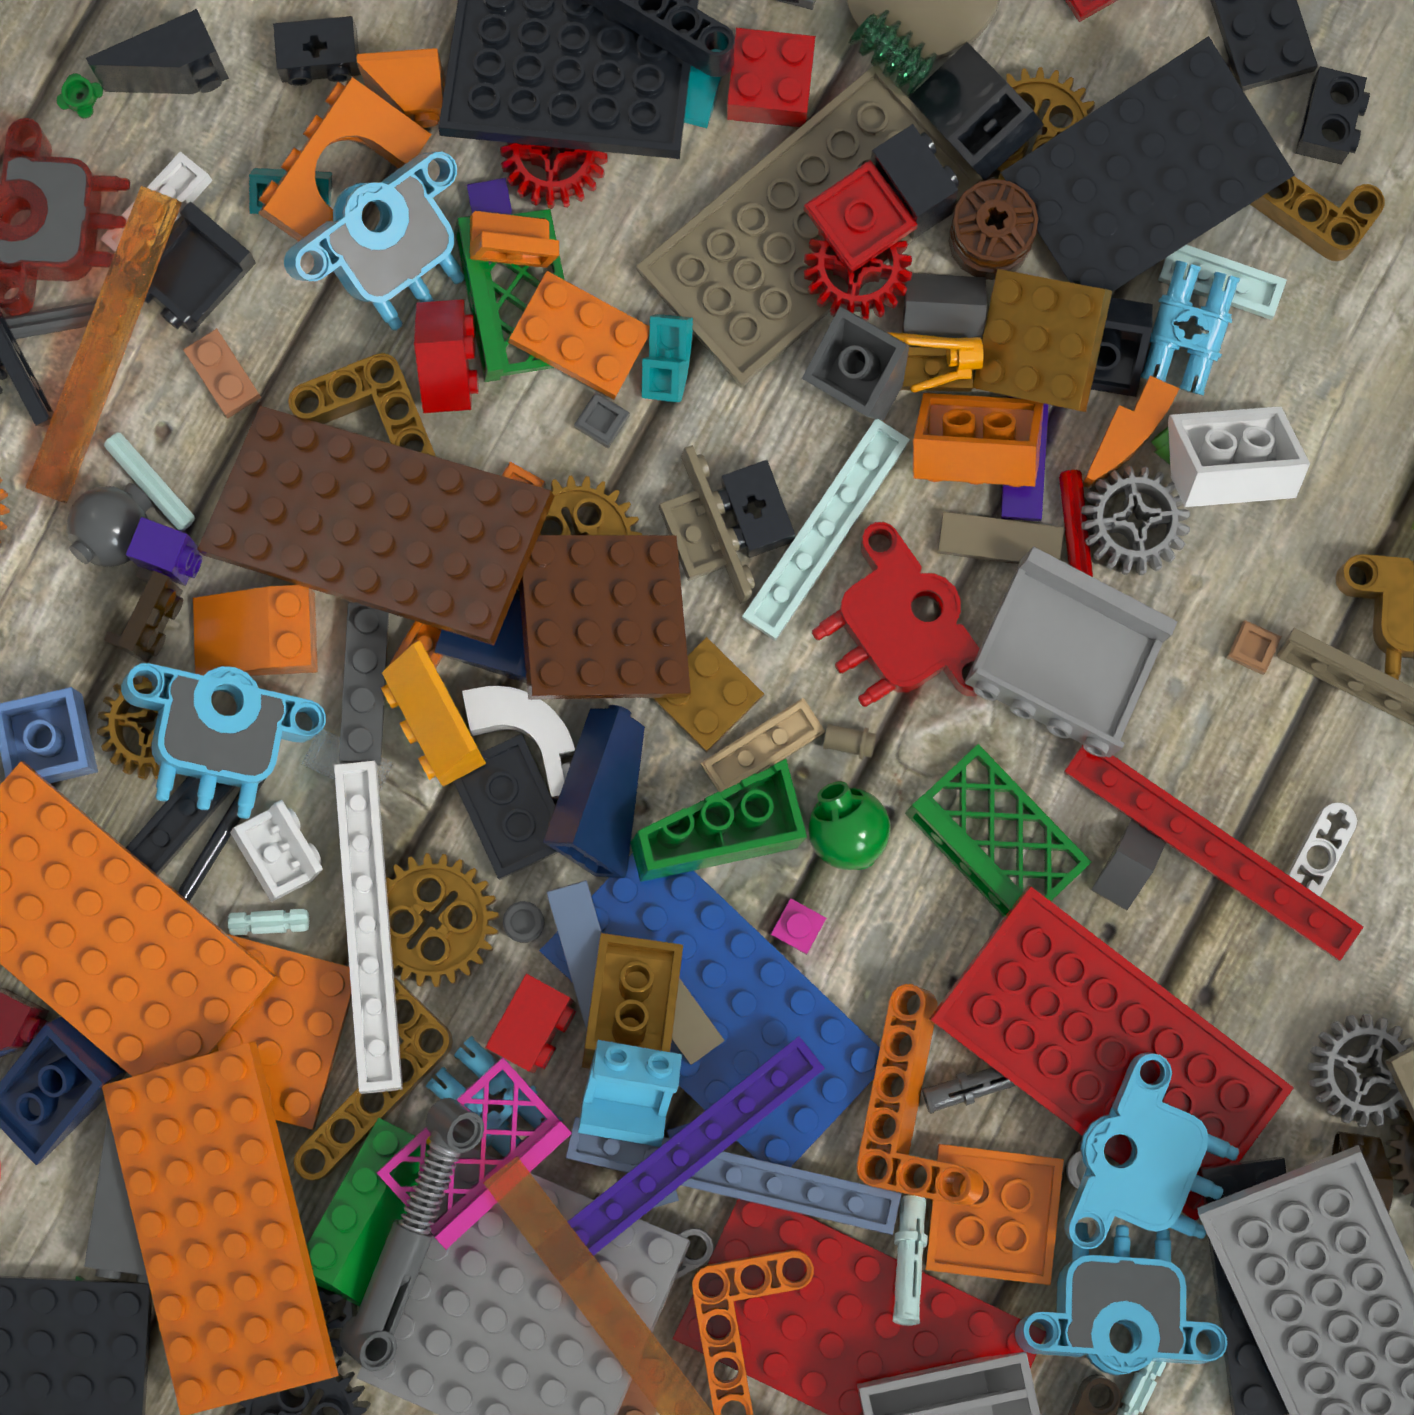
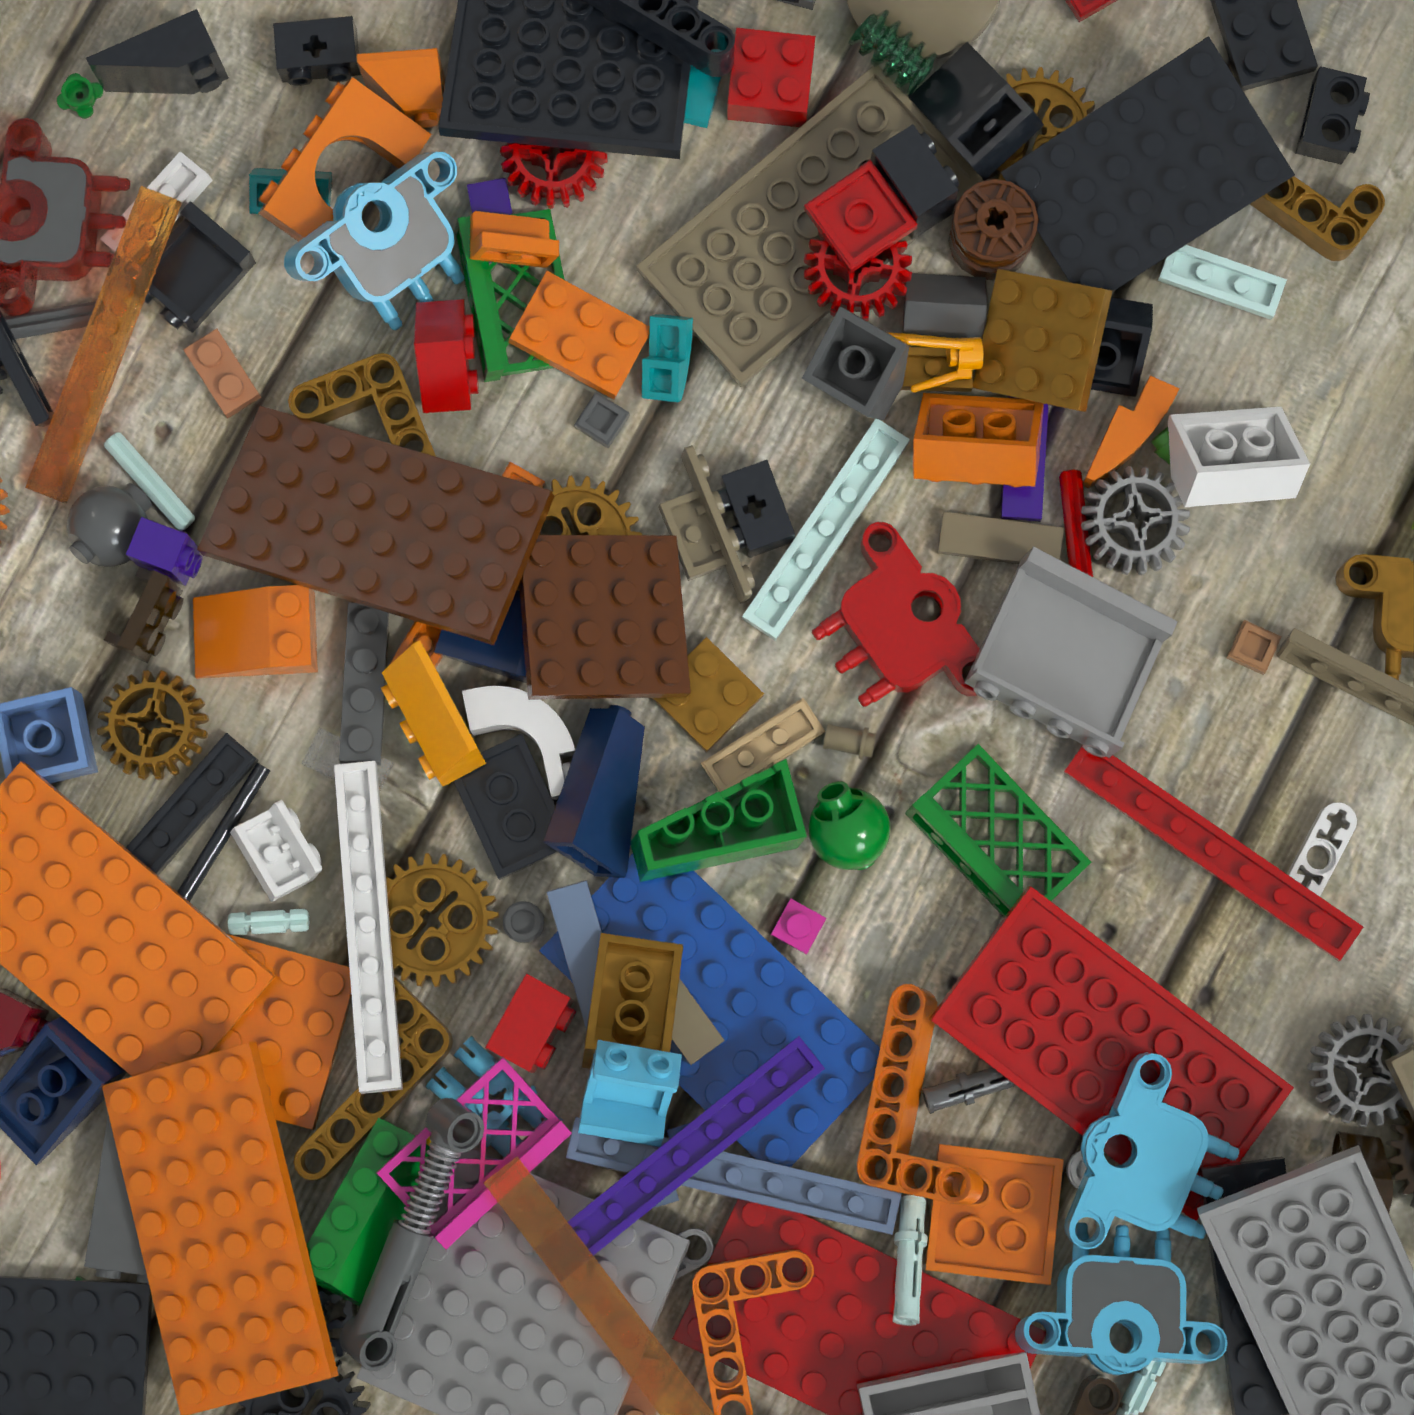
medium azure piece [121,663,326,819] -> none
dark grey slope [1091,819,1166,911] -> none
medium azure pin [1141,260,1240,396] -> none

